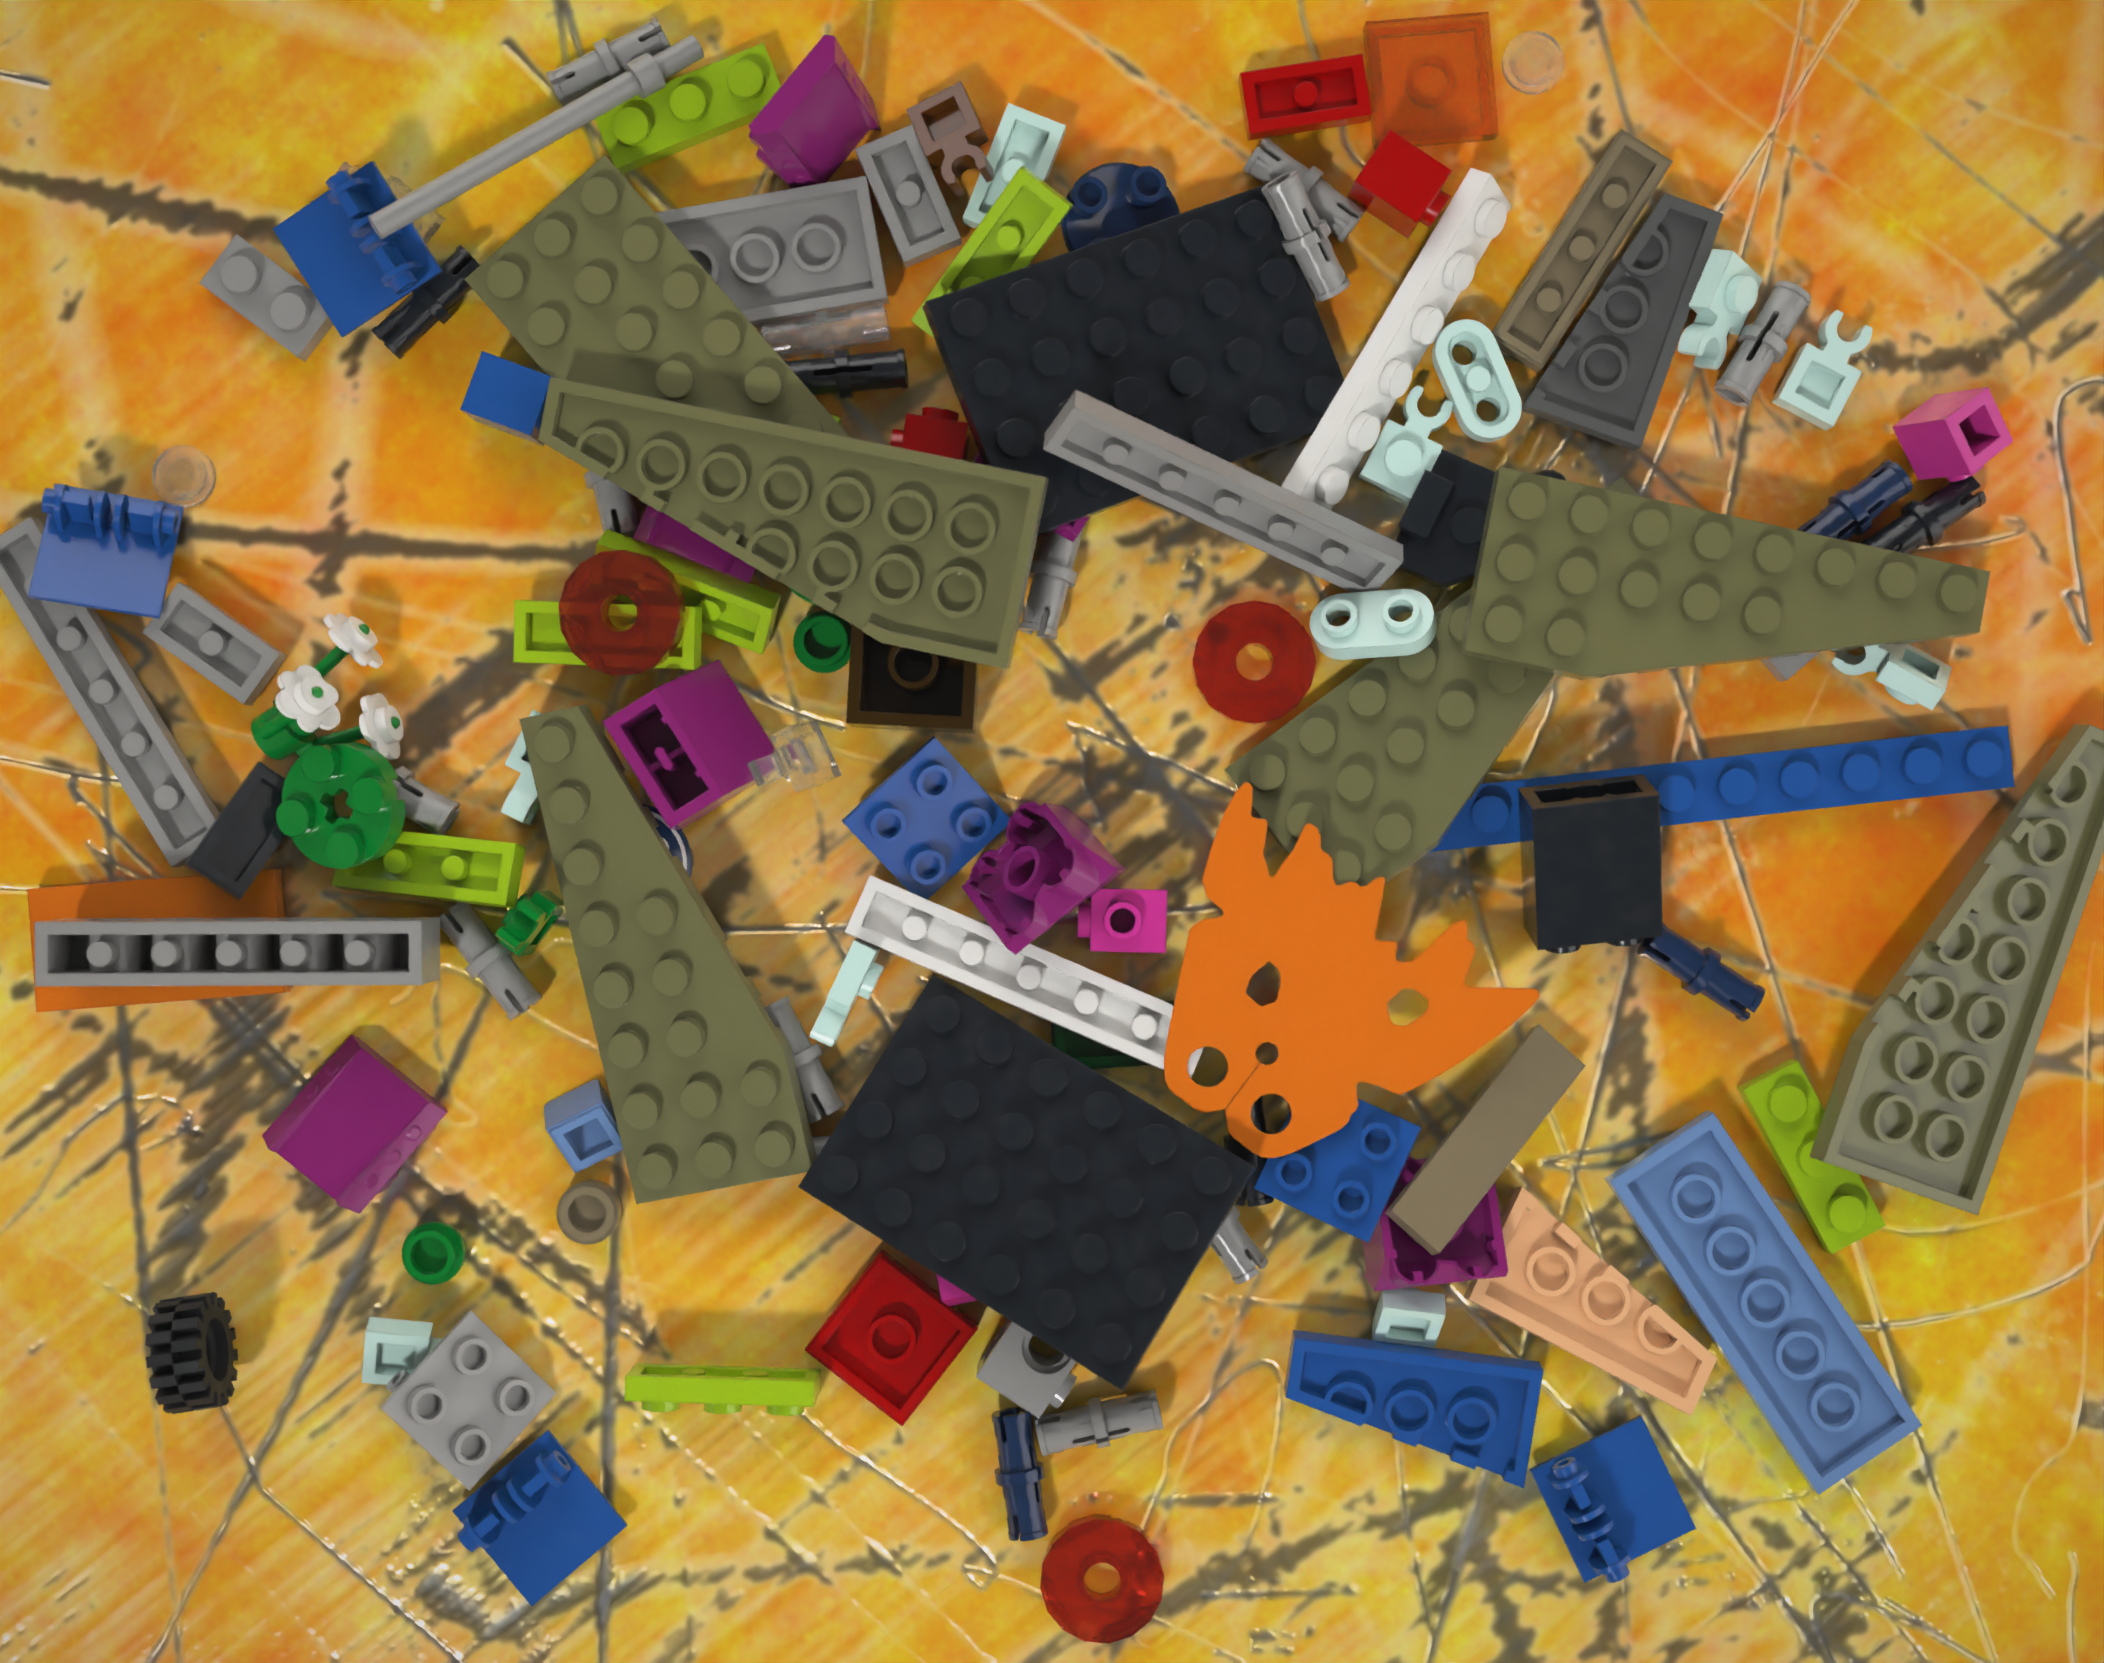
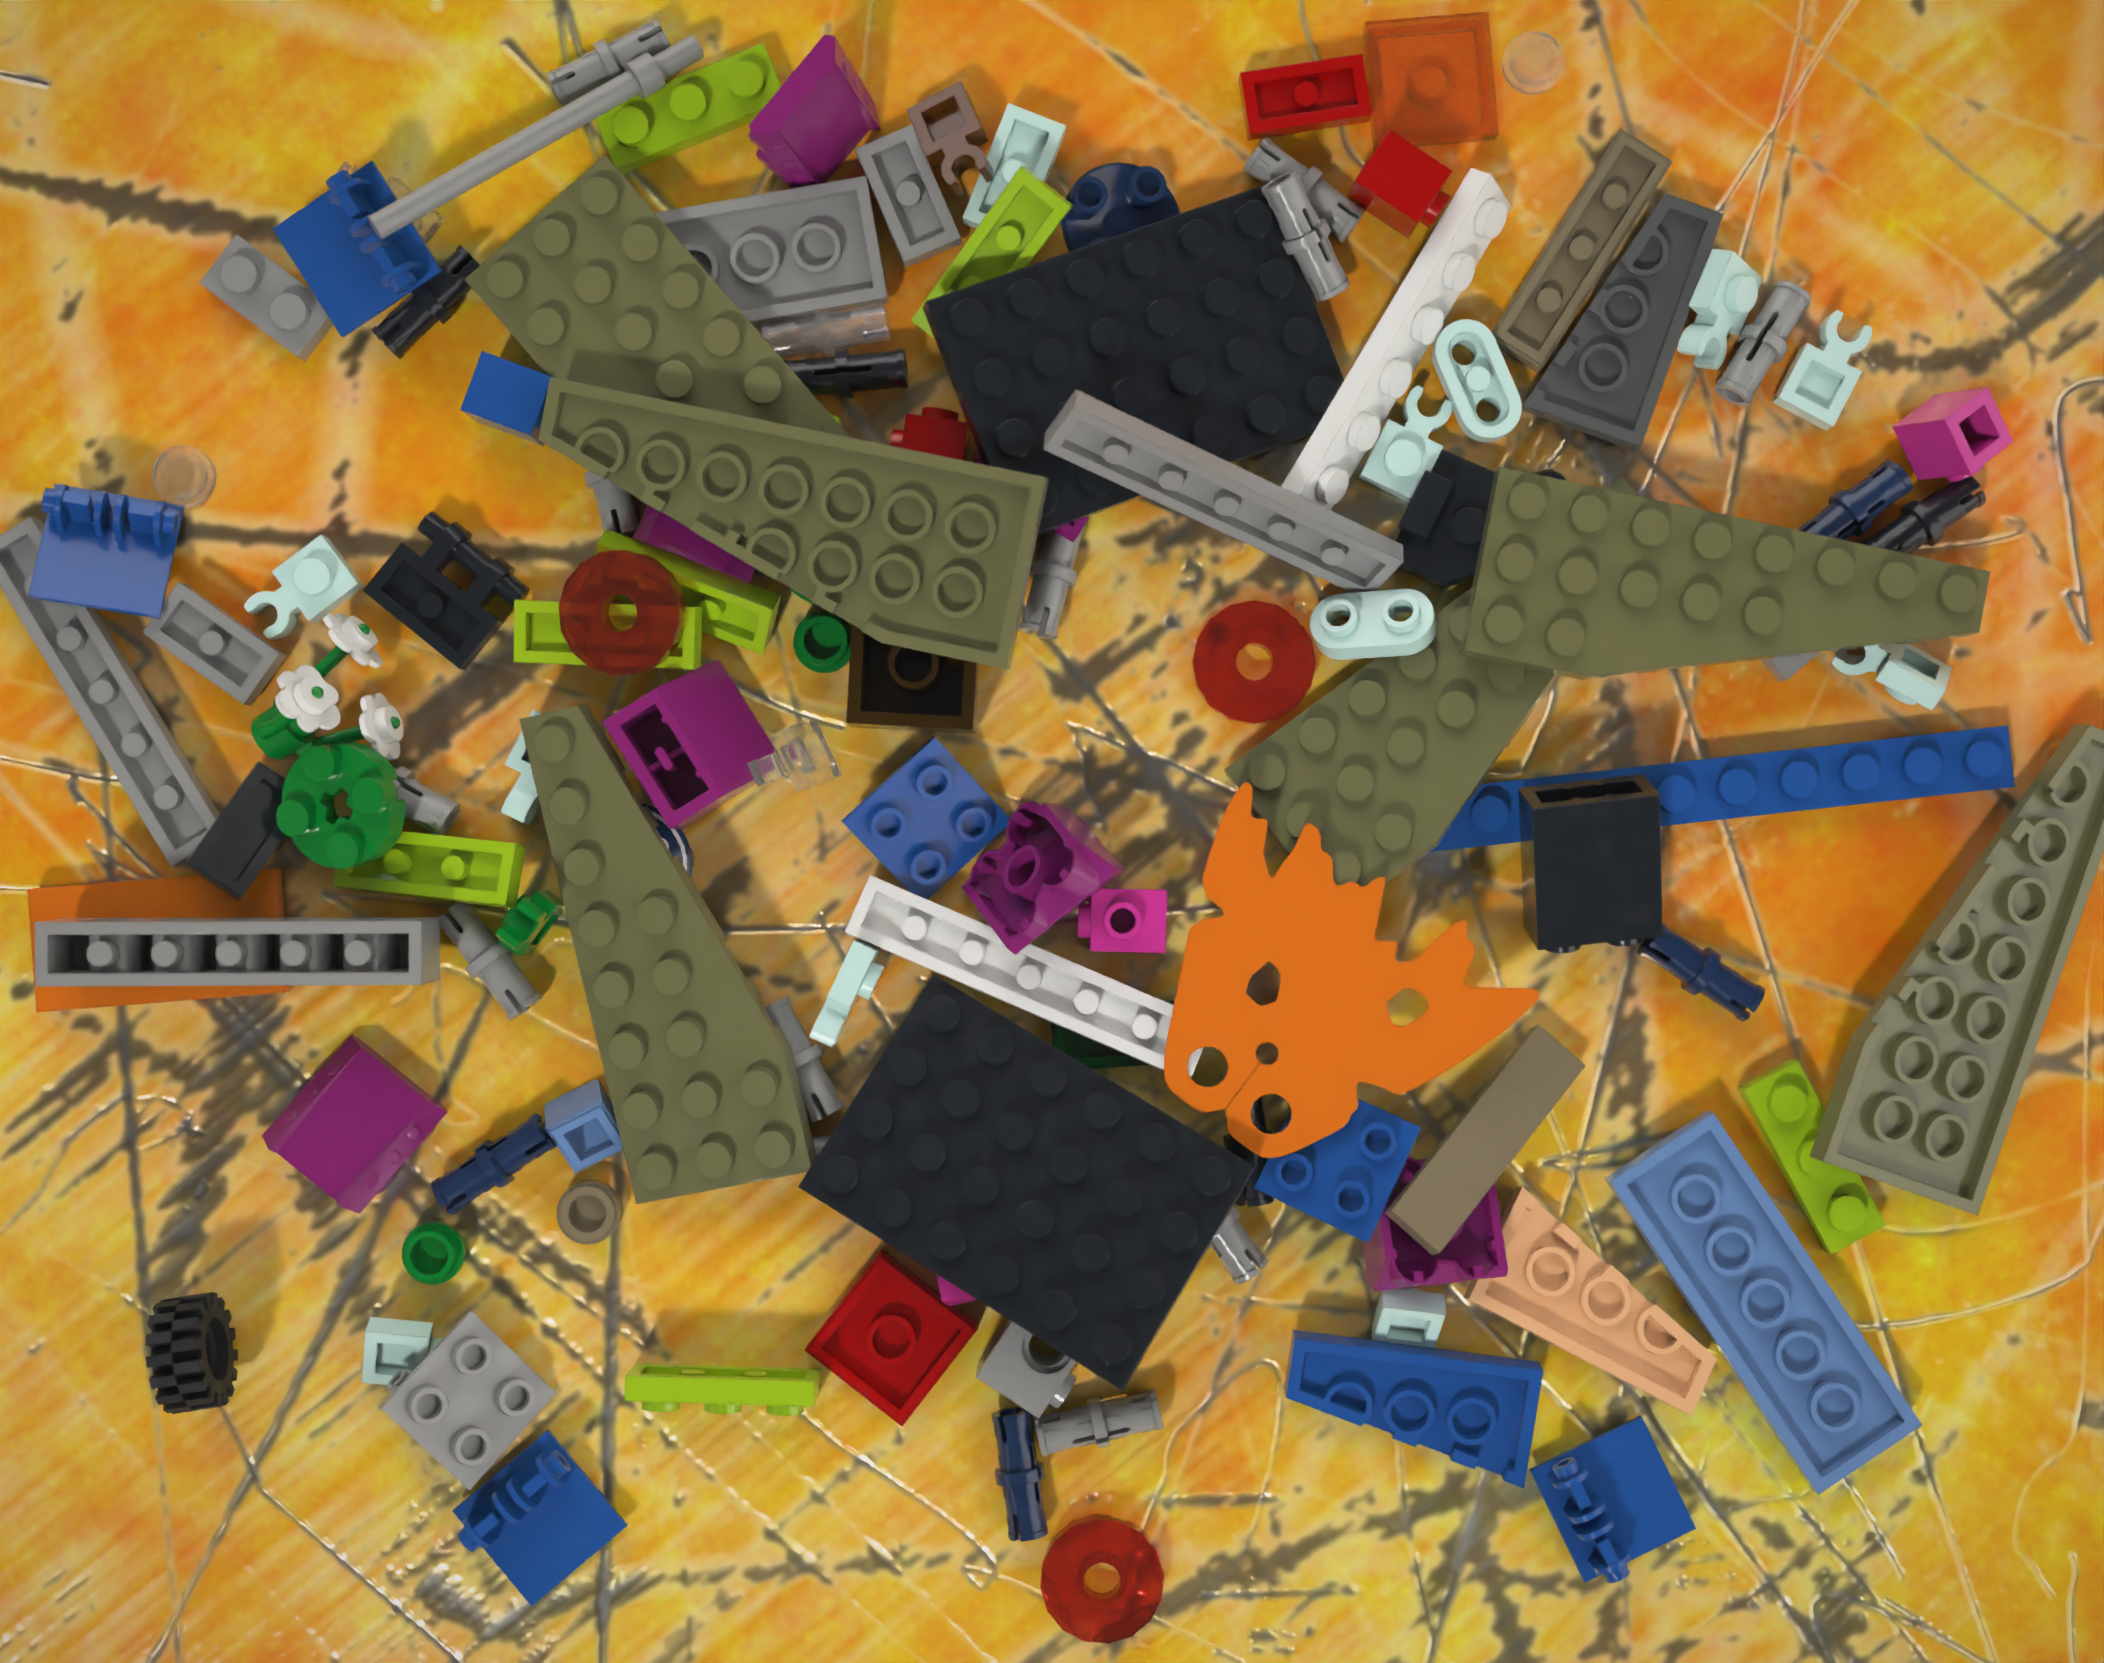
none -> light aqua plate [244,535,365,640]
none -> black plate [362,511,530,670]
none -> dark blue pin [431,1113,557,1215]

